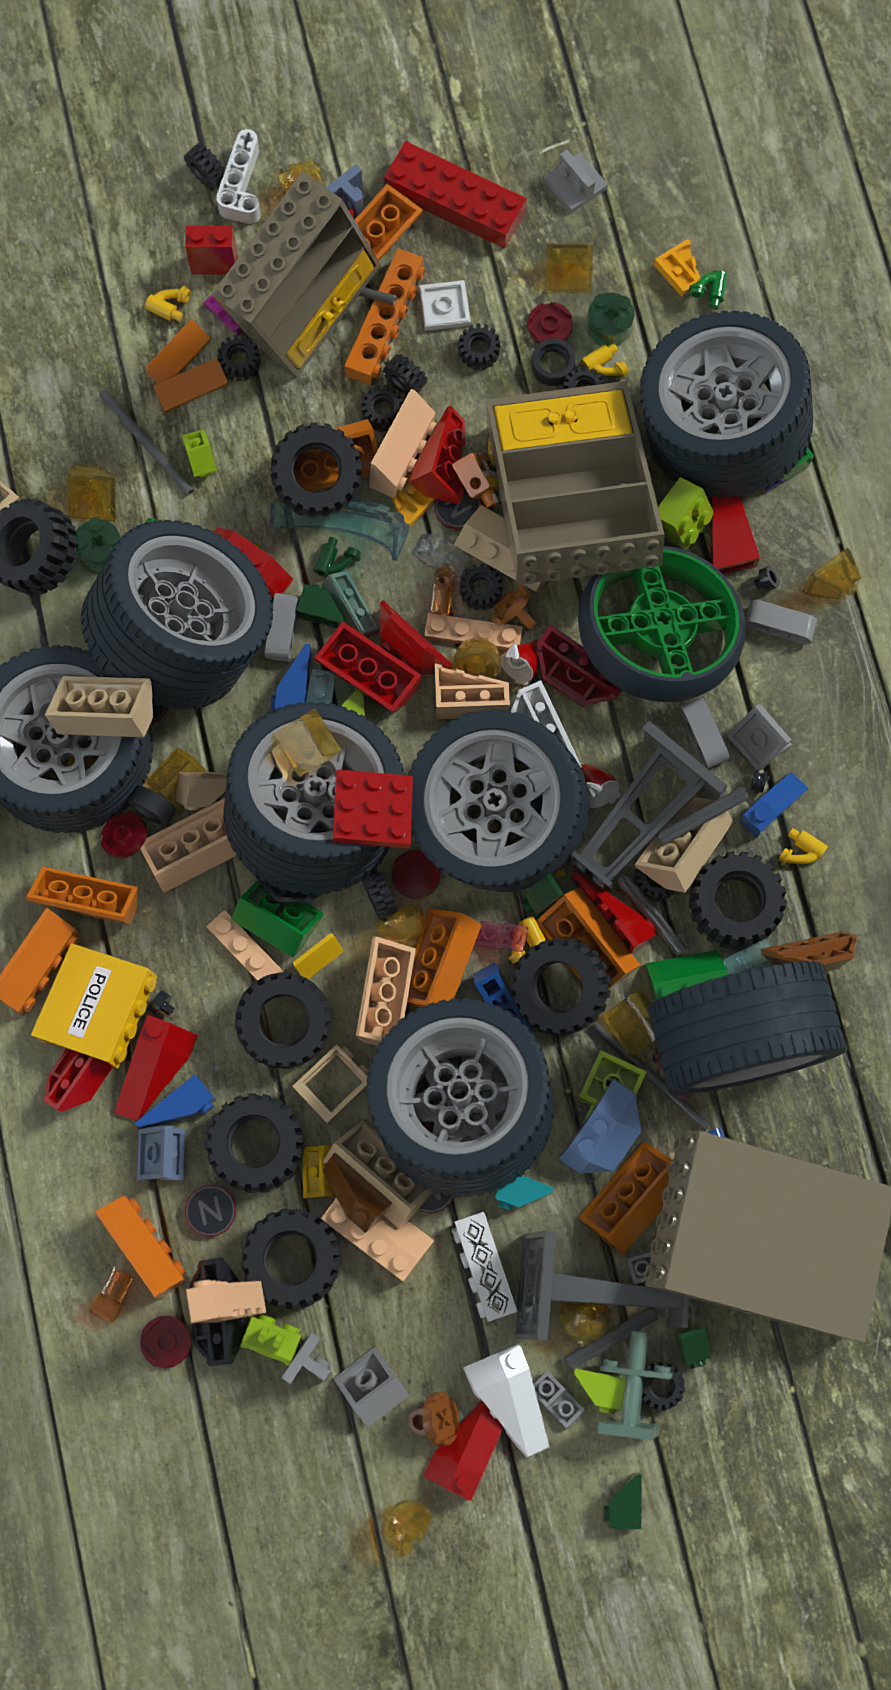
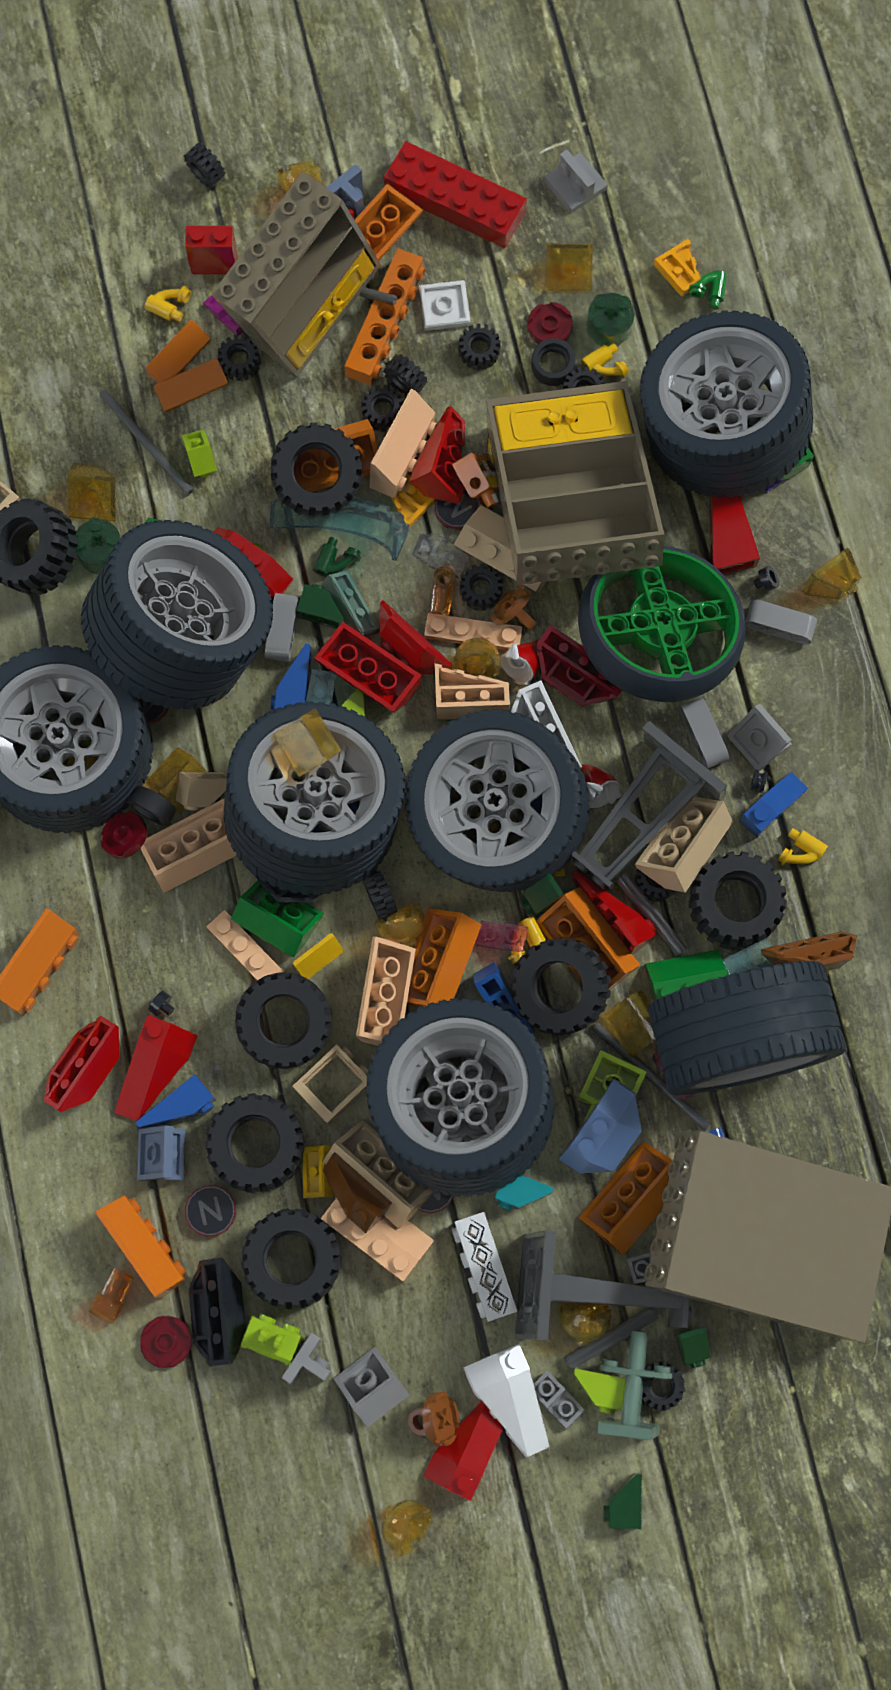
orange slope [26,866,138,925] -> none
yellow panel [31,943,157,1069] -> none
tan slope [45,676,153,737] -> none
light nougat wedge [186,1280,266,1323] -> none
white beam [216,129,261,224] -> none
red plate [332,769,413,849] -> none
dark red tile [392,850,440,899] -> none
dark grey axle [657,787,748,845] -> none
lime hinge [658,477,714,550] -> none

